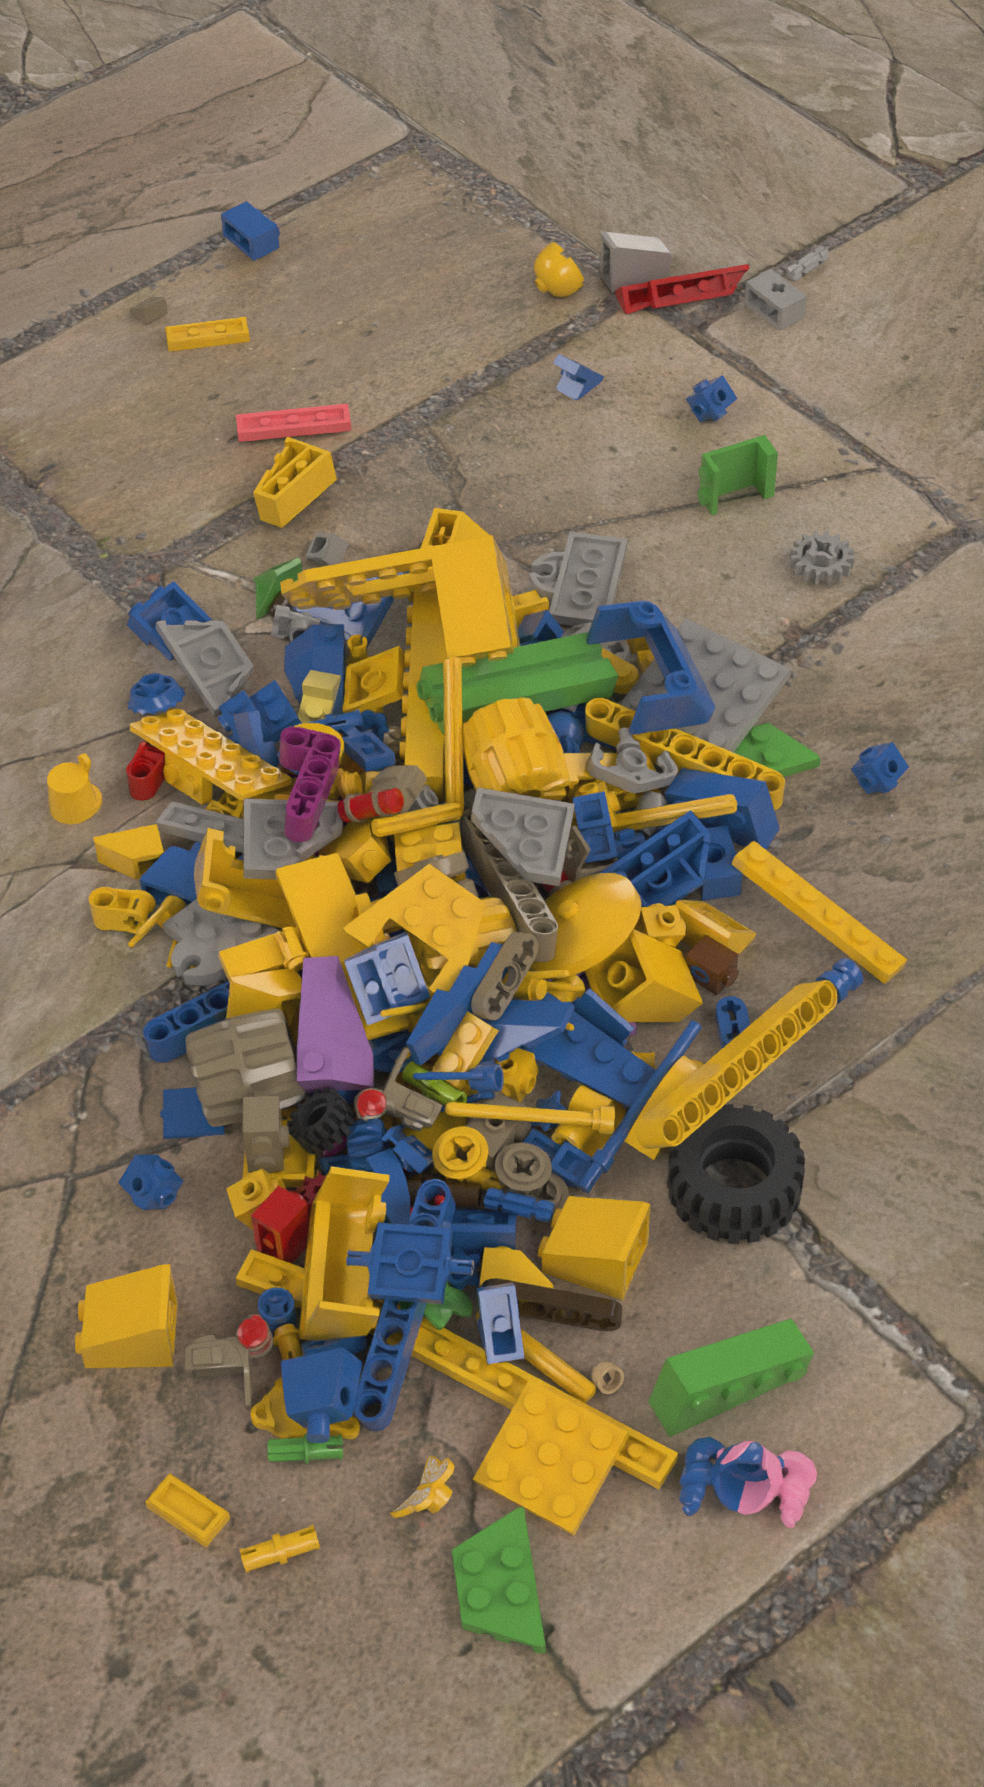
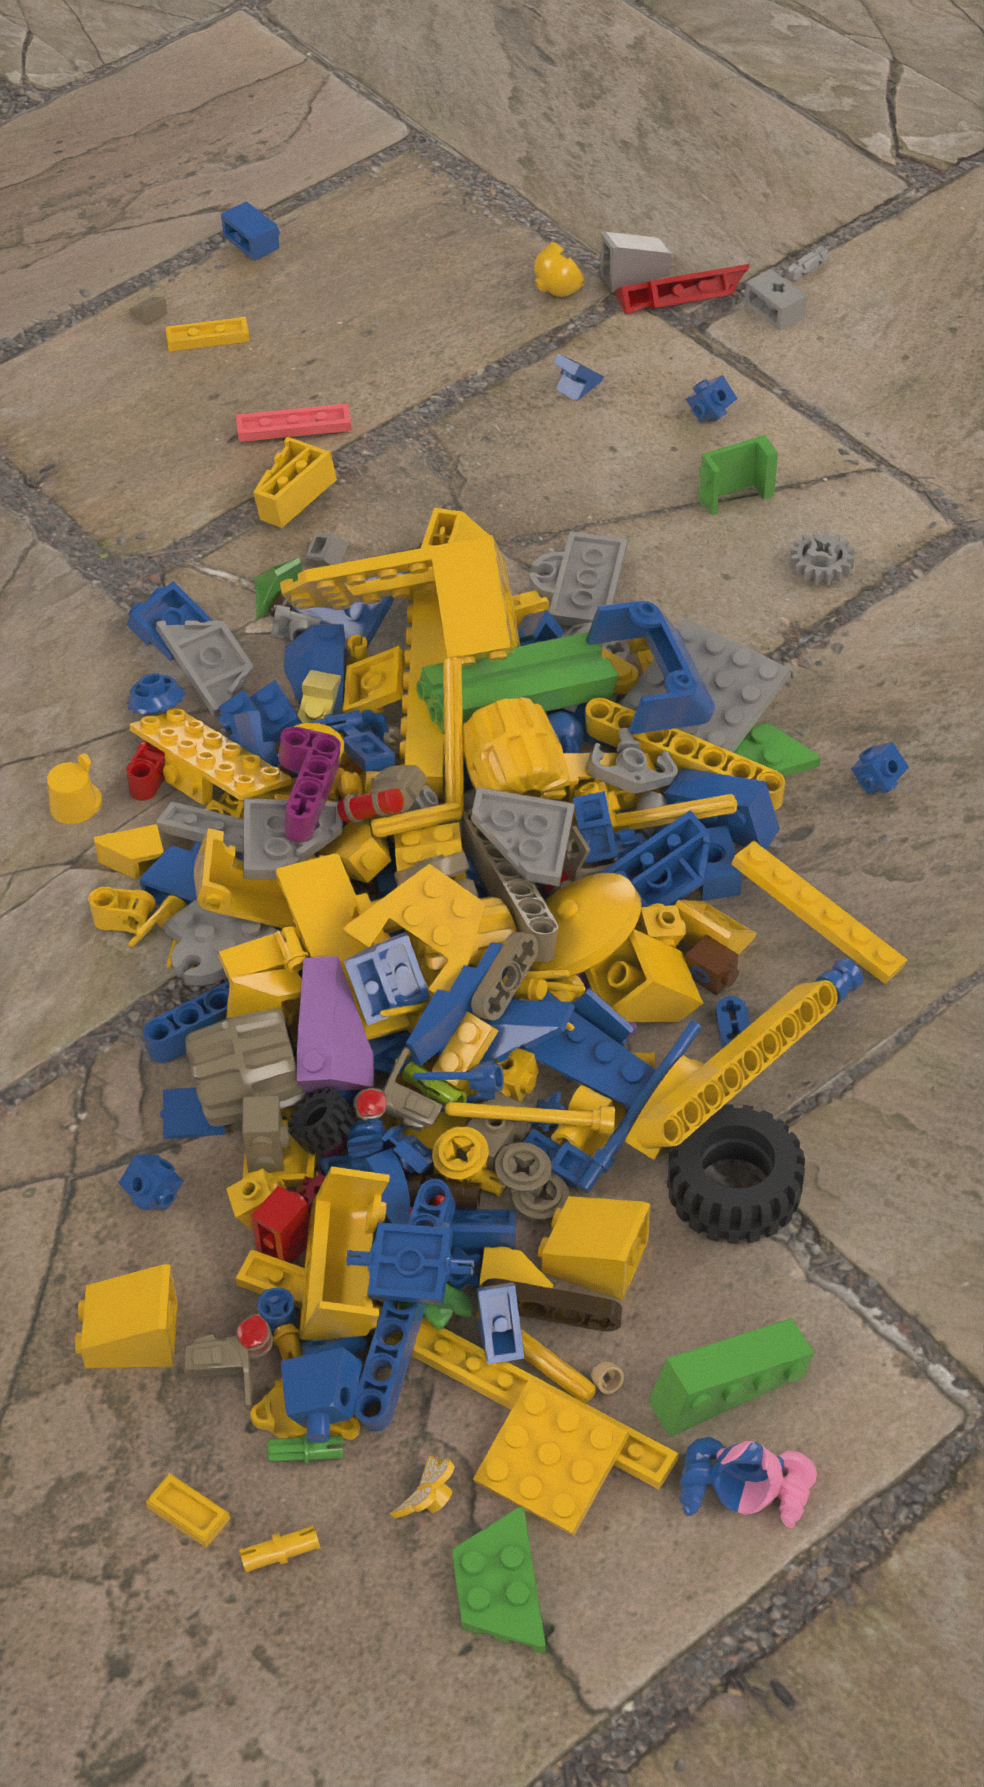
blue axle [484,1188,554,1222] -> none

